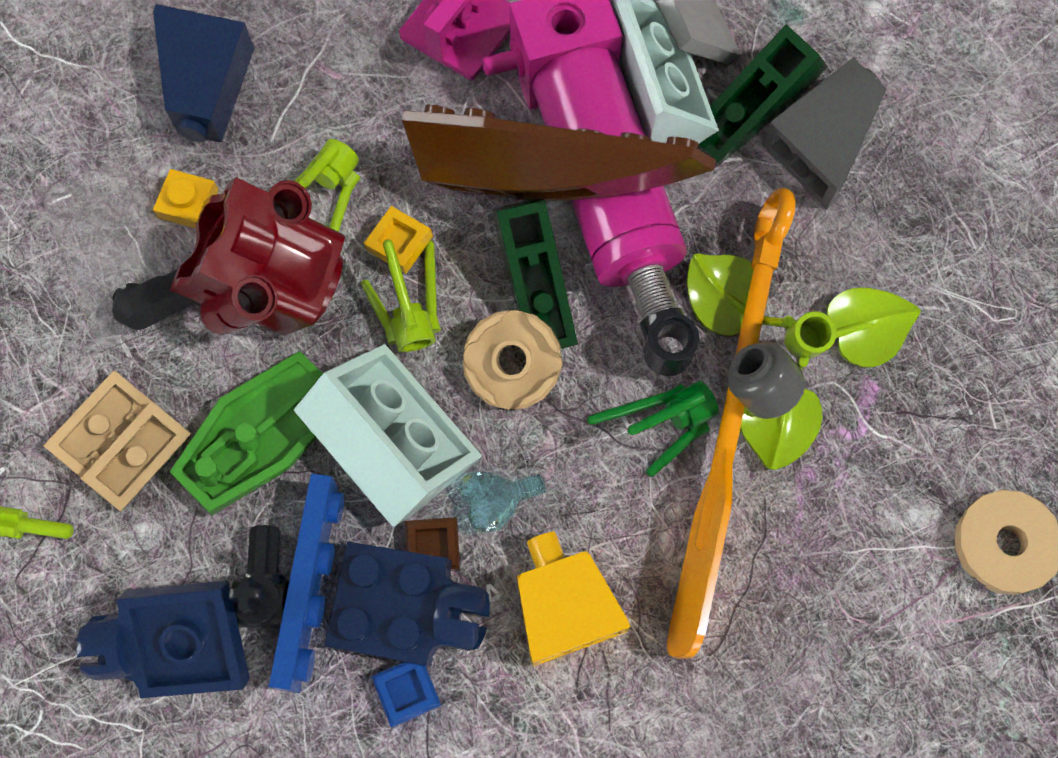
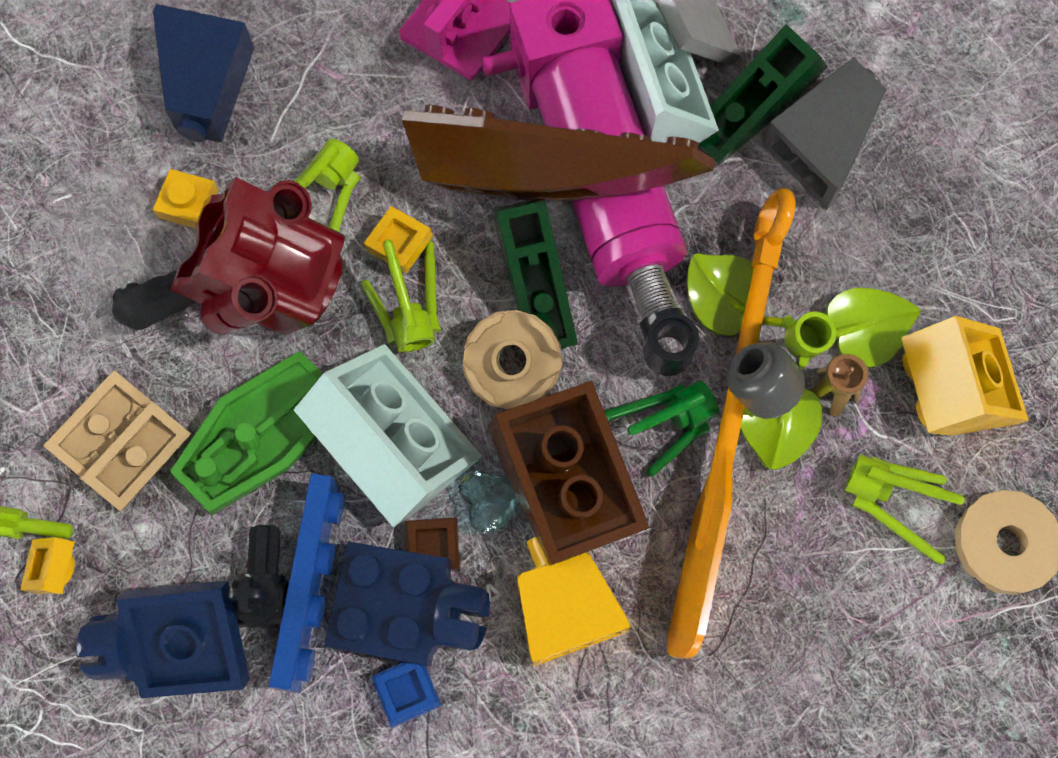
none -> yellow plate [20,537,75,595]
none -> reddish brown slope [487,381,650,566]
none -> medium nougat piece [810,354,868,417]
none -> lime plant [844,454,965,564]
none -> yellow slope [901,316,1029,436]

